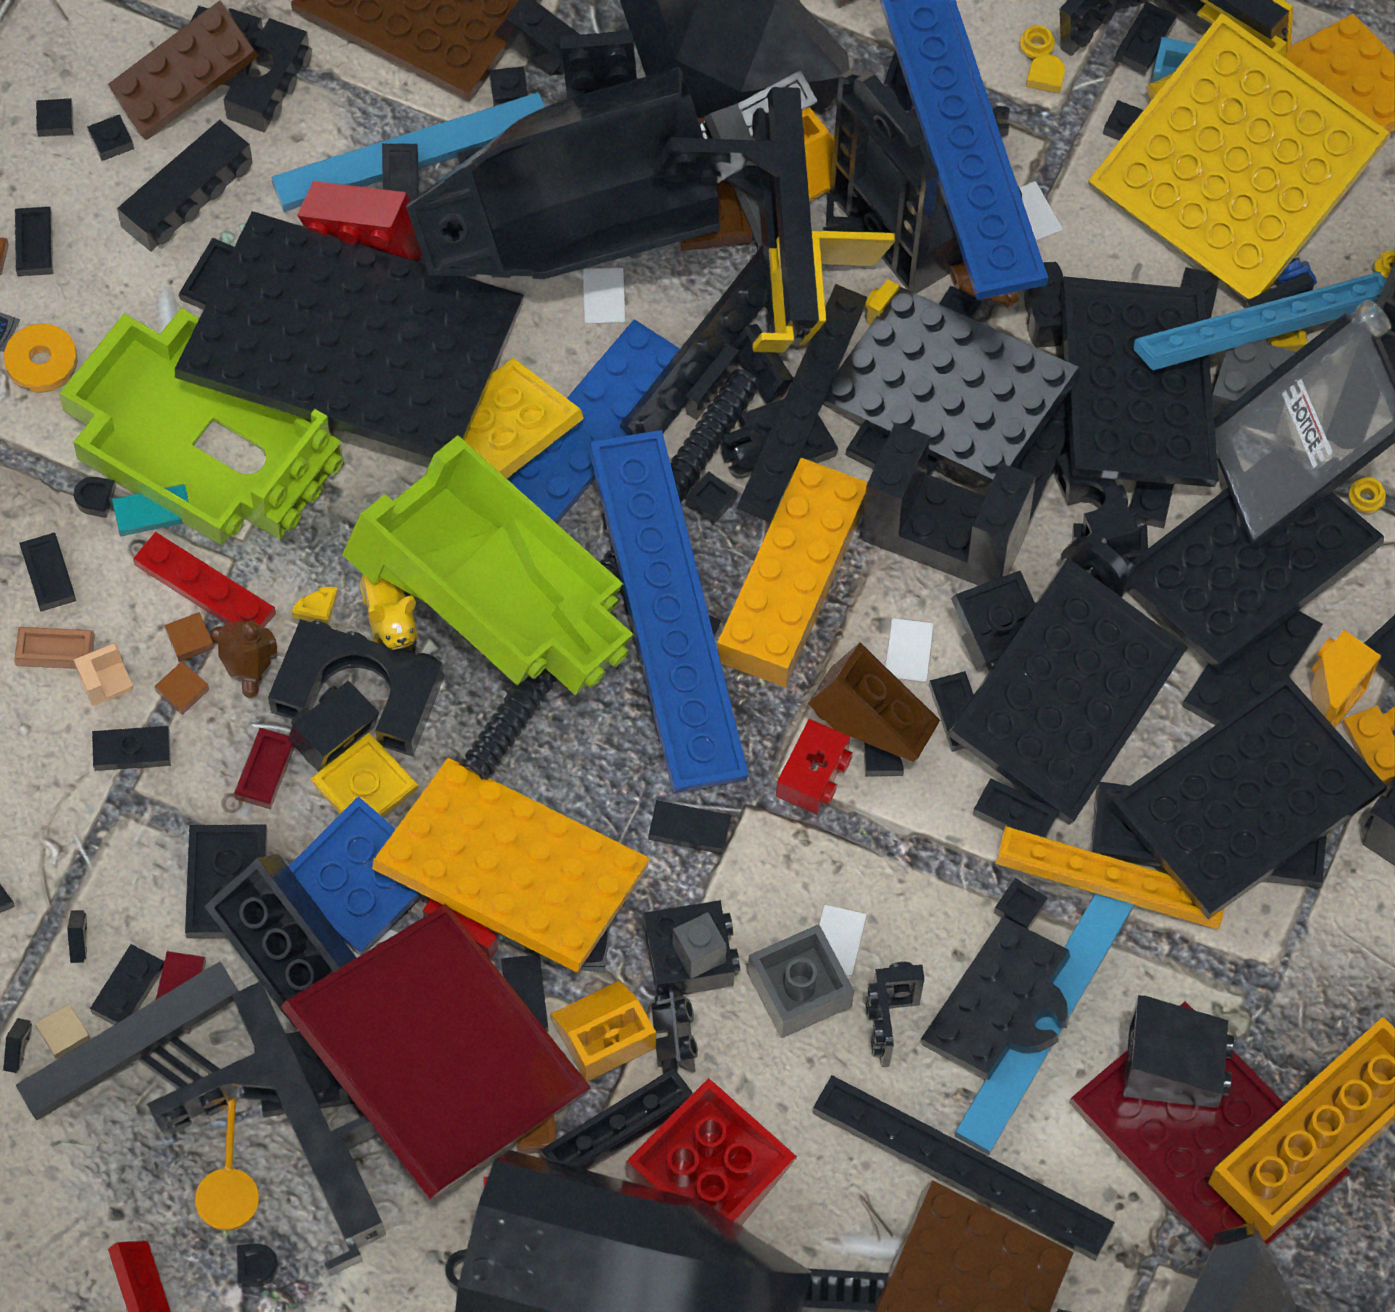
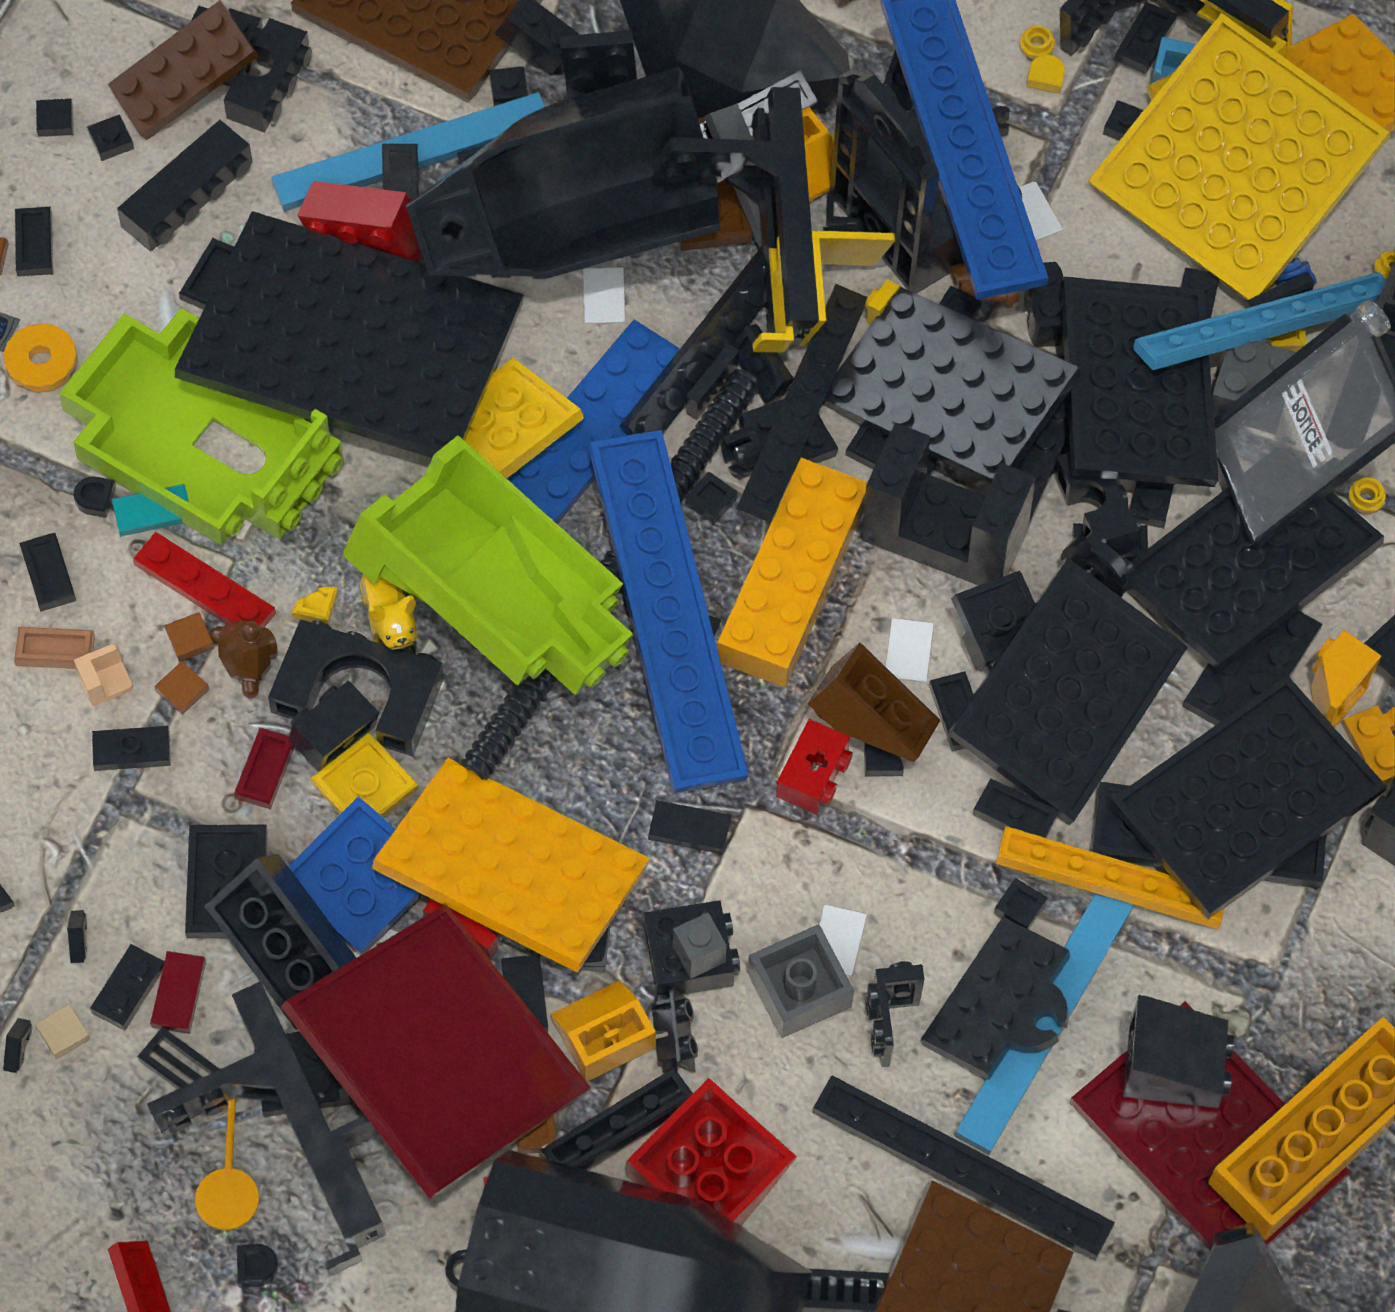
black tile [15,961,238,1121] -> none

